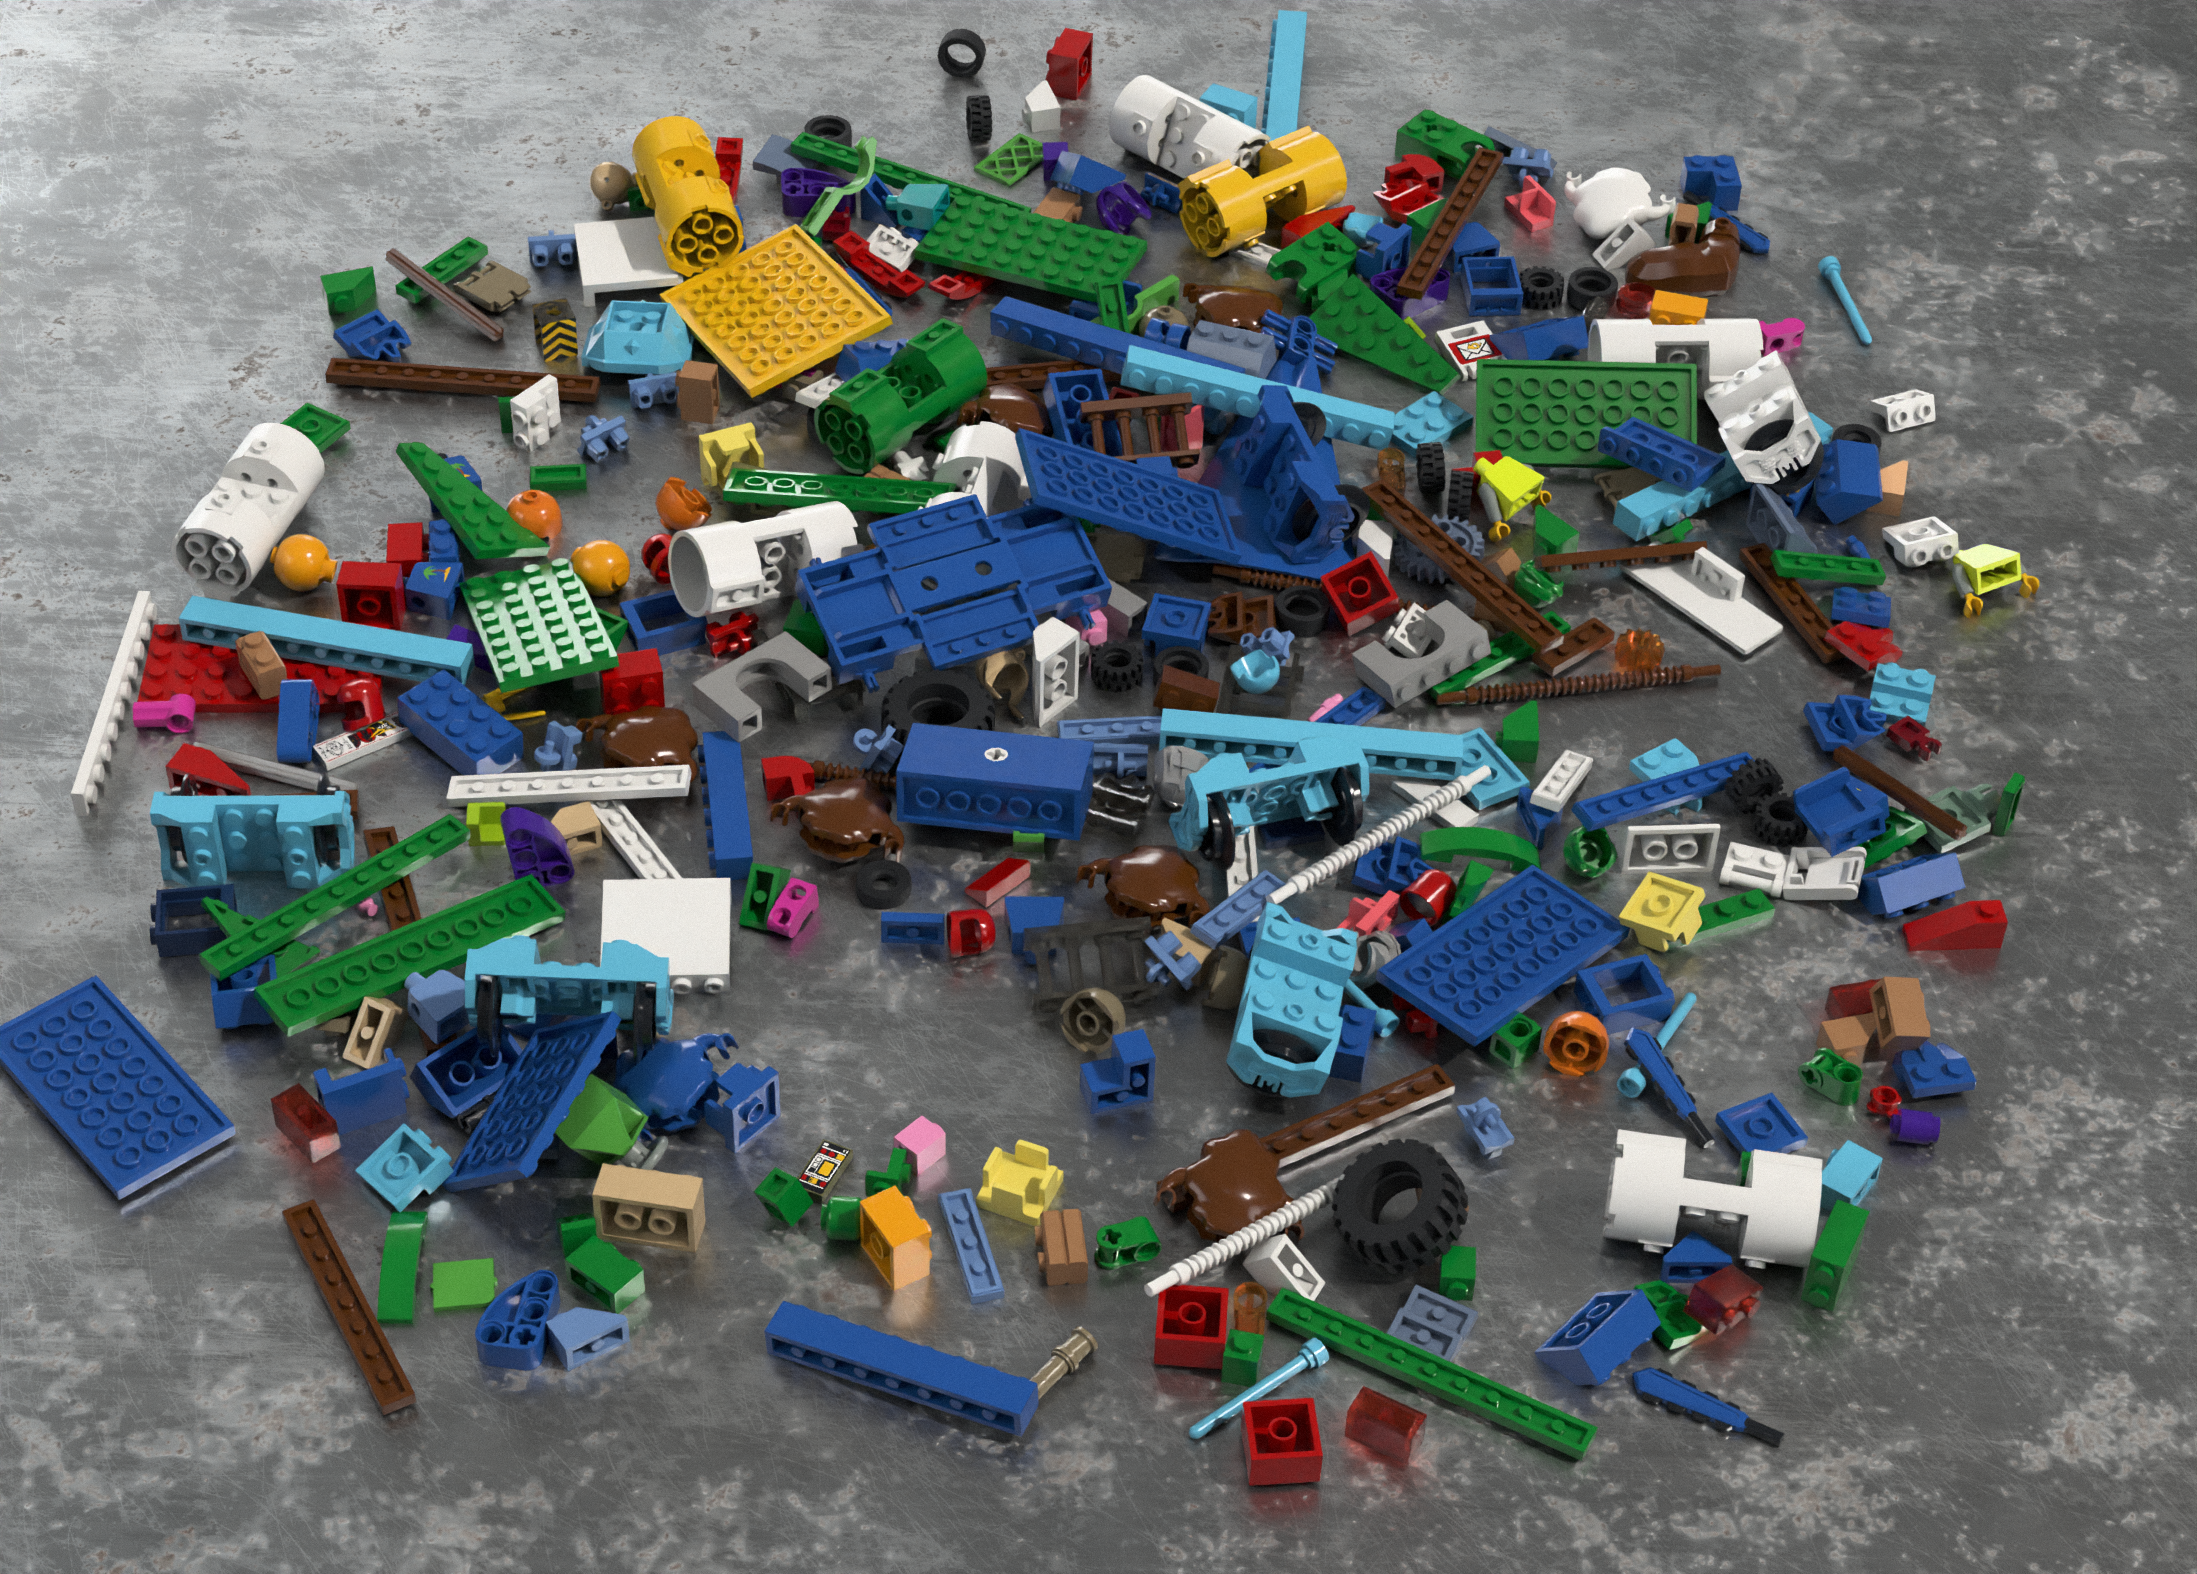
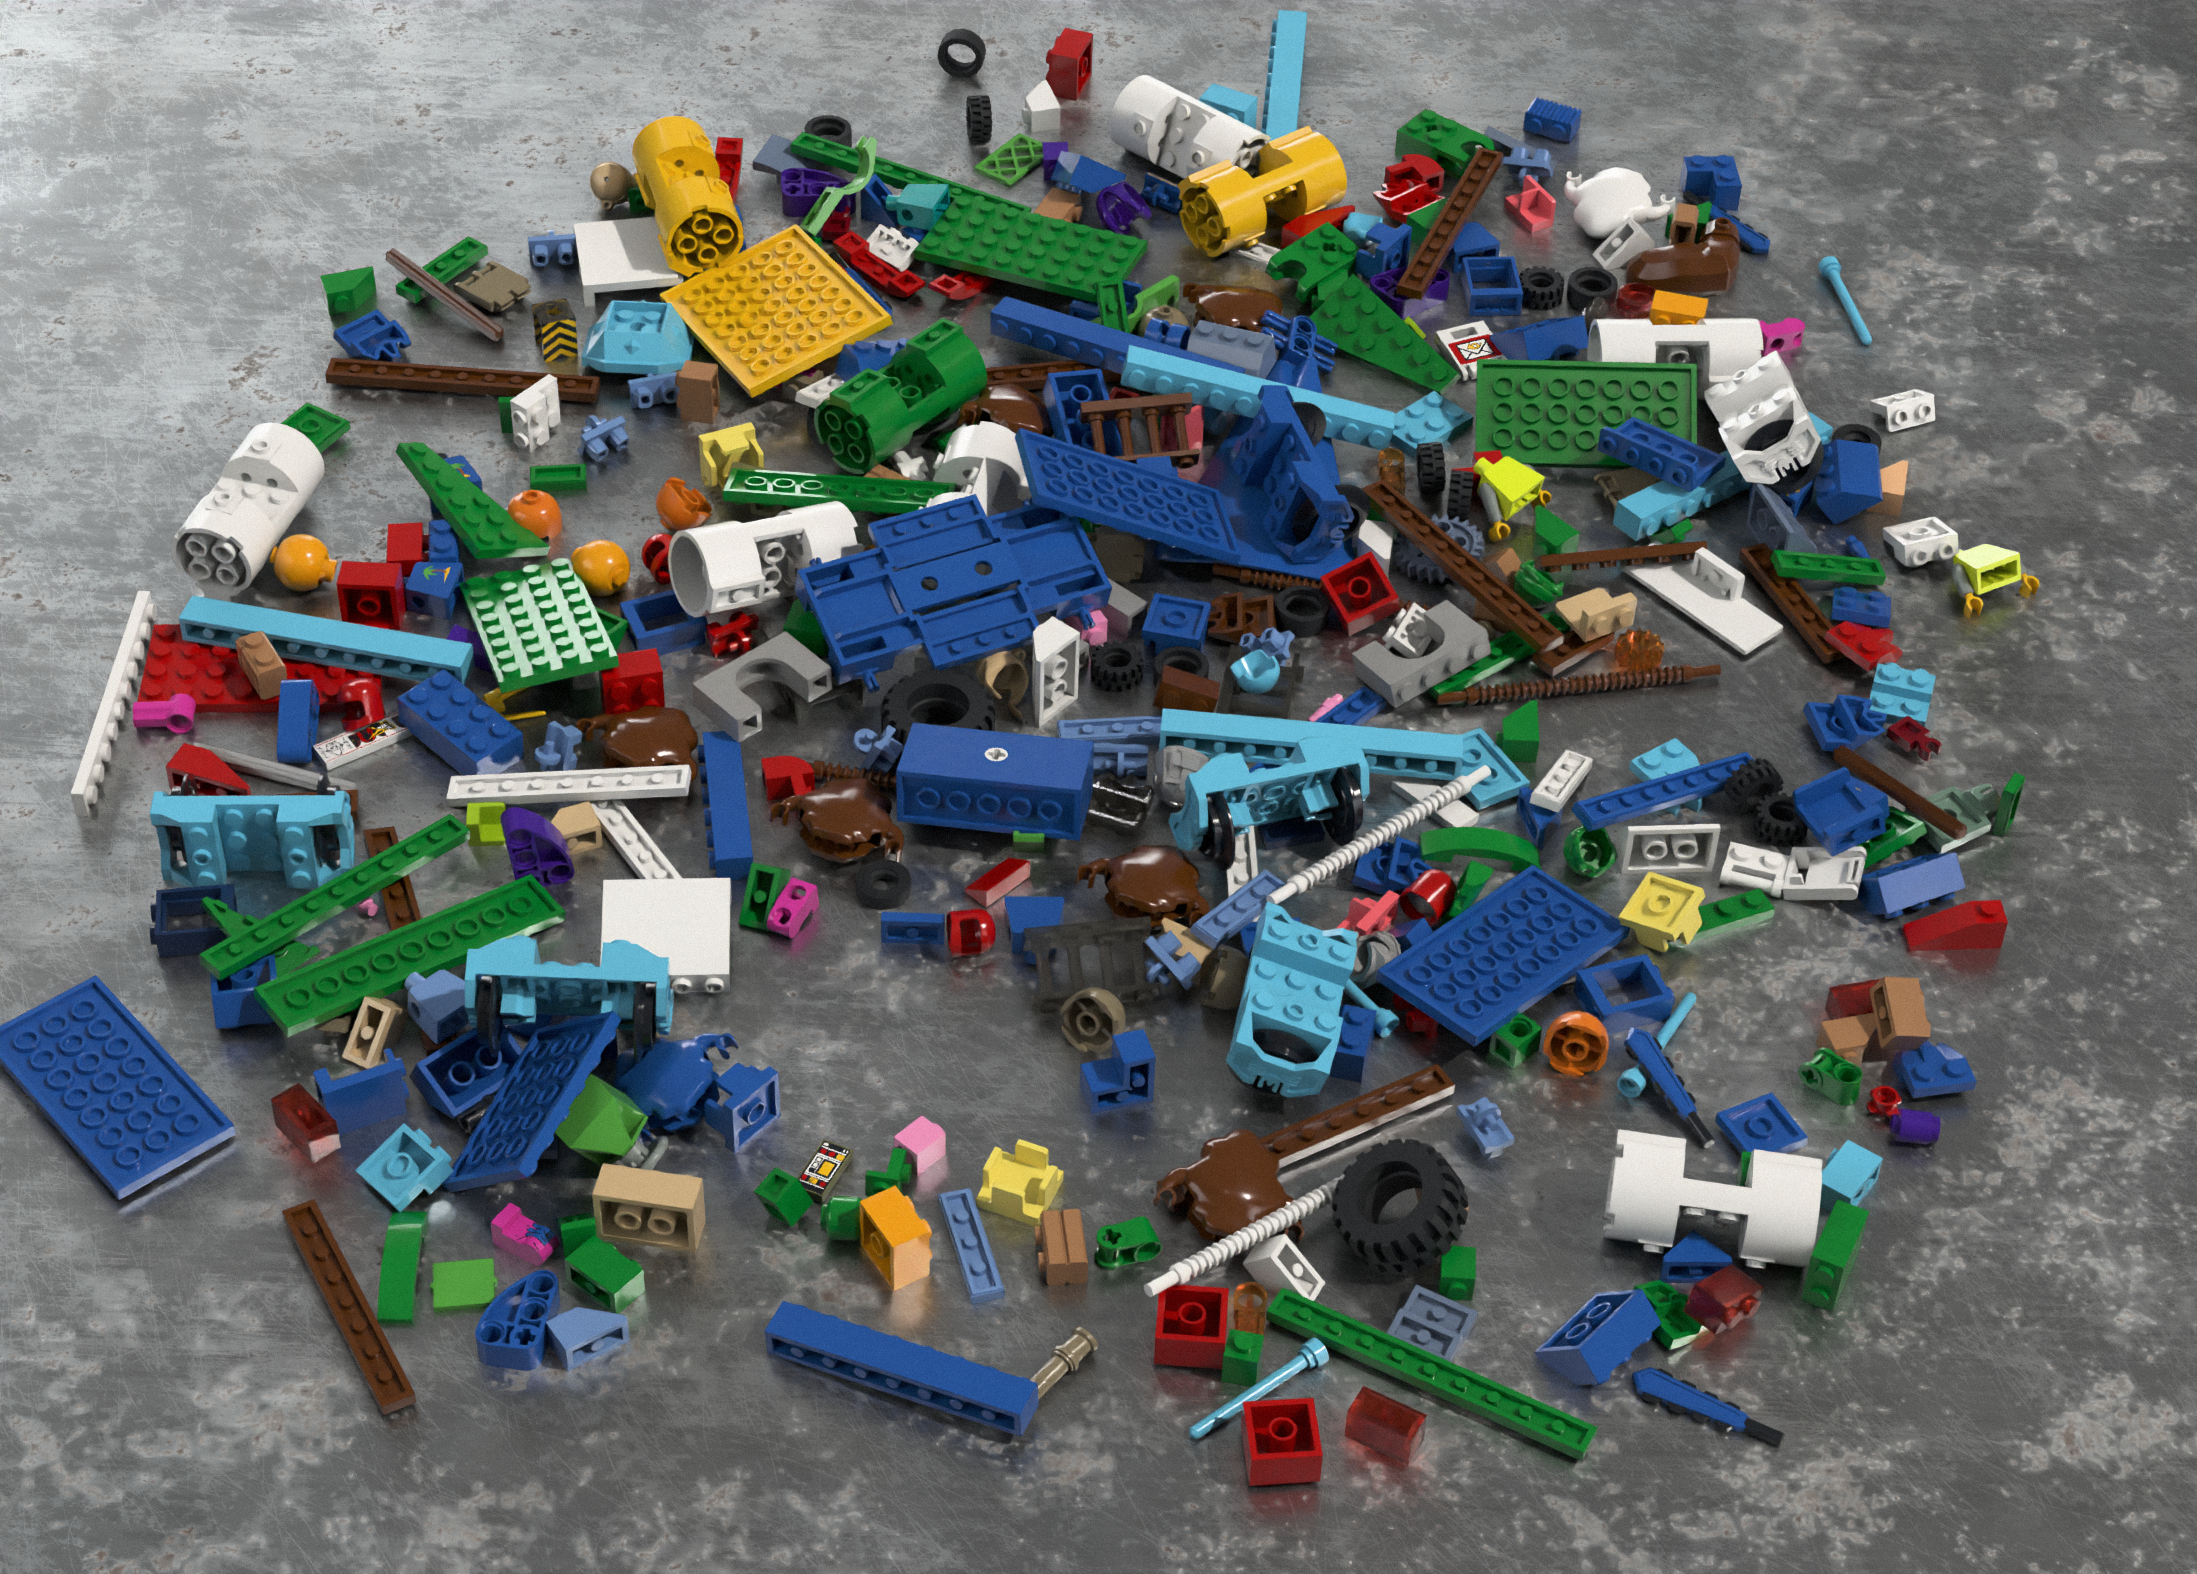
none -> dark pink leg [491,1203,560,1266]
none -> blue brick [1523,97,1582,143]
none -> tan bracket [1555,588,1637,642]

